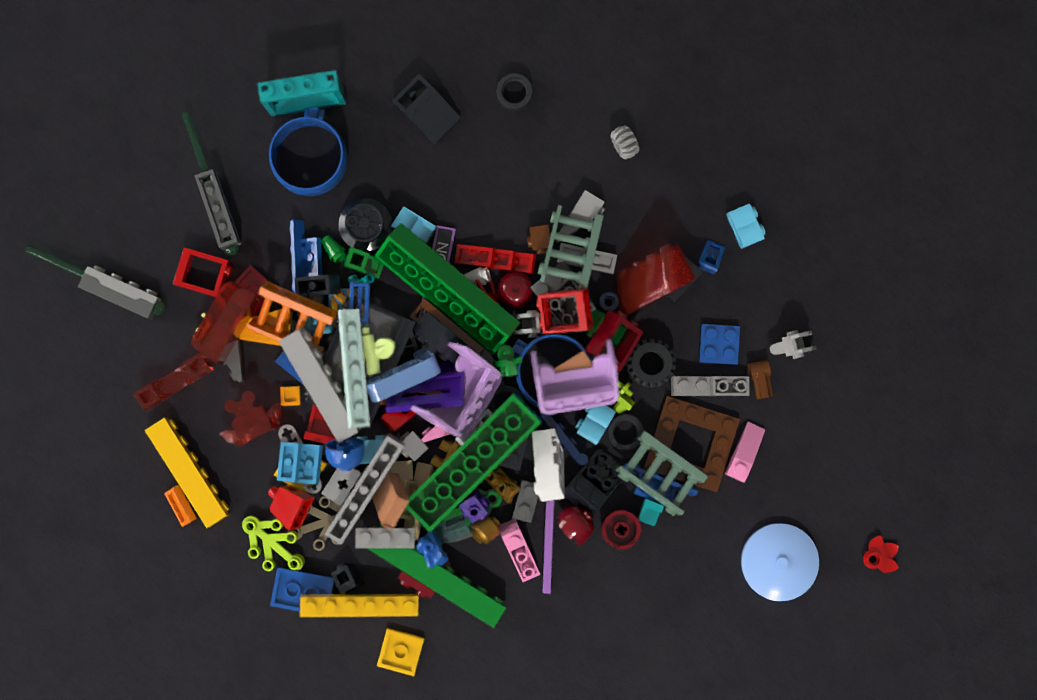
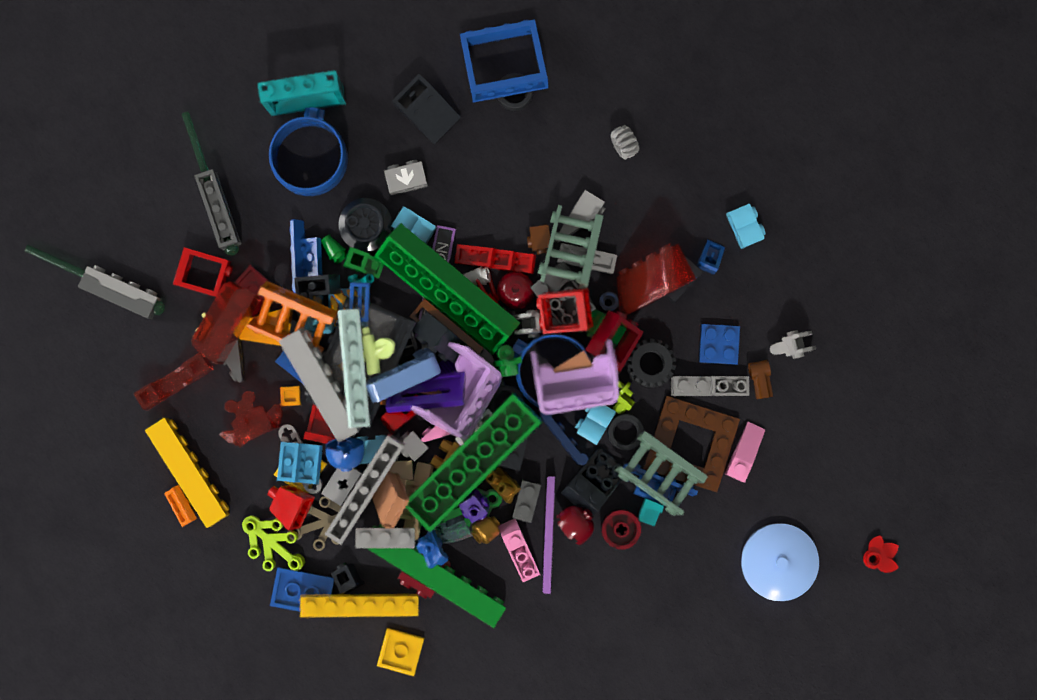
white wedge [532,428,565,502] -> none
none -> light grey brick [384,160,428,196]
none -> blue window [460,20,548,103]

